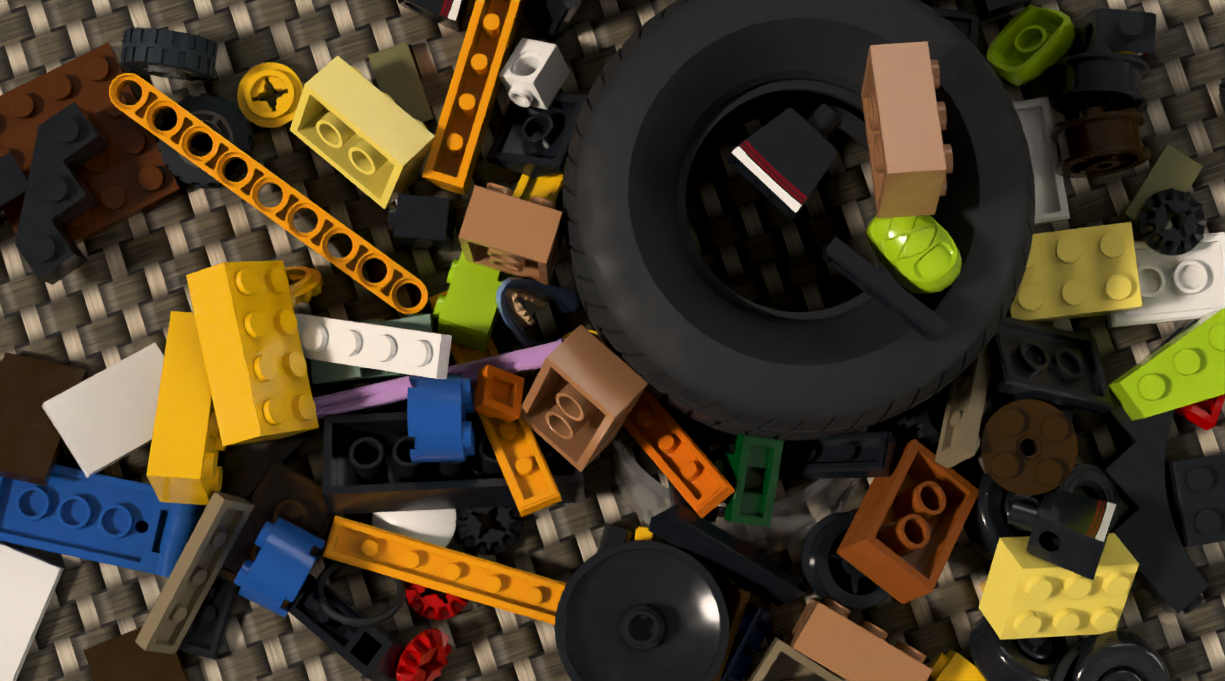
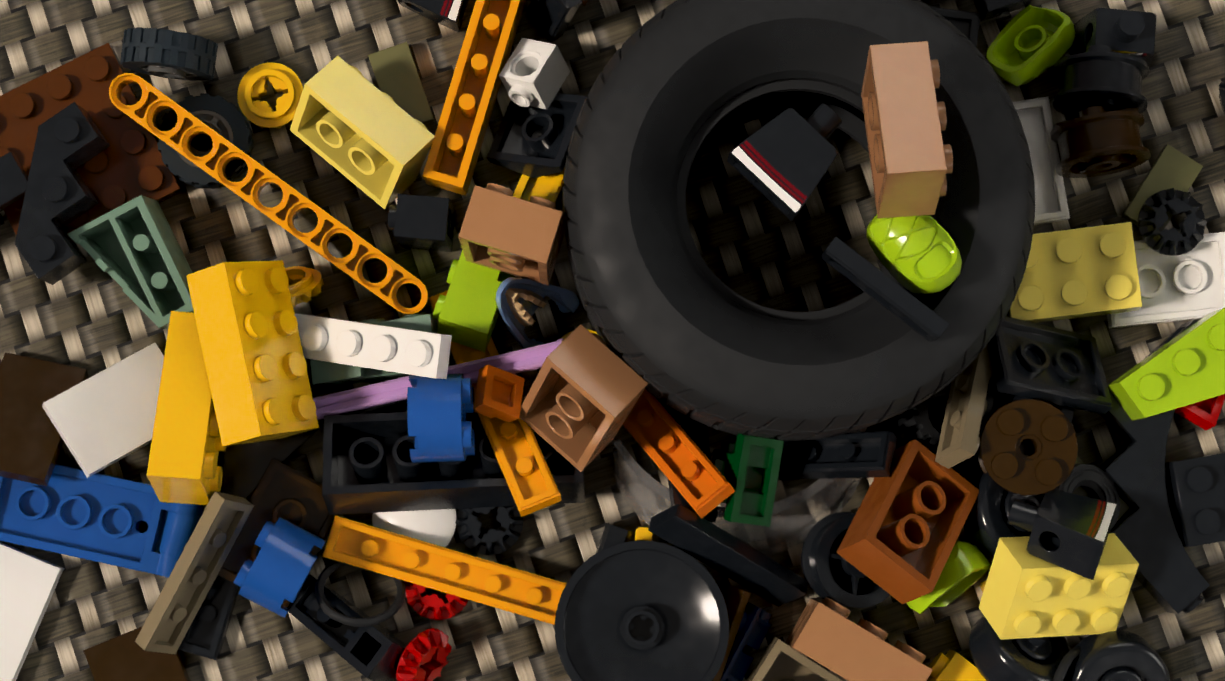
none -> sand green wedge [68,195,194,329]
none -> lime piece [906,541,991,614]

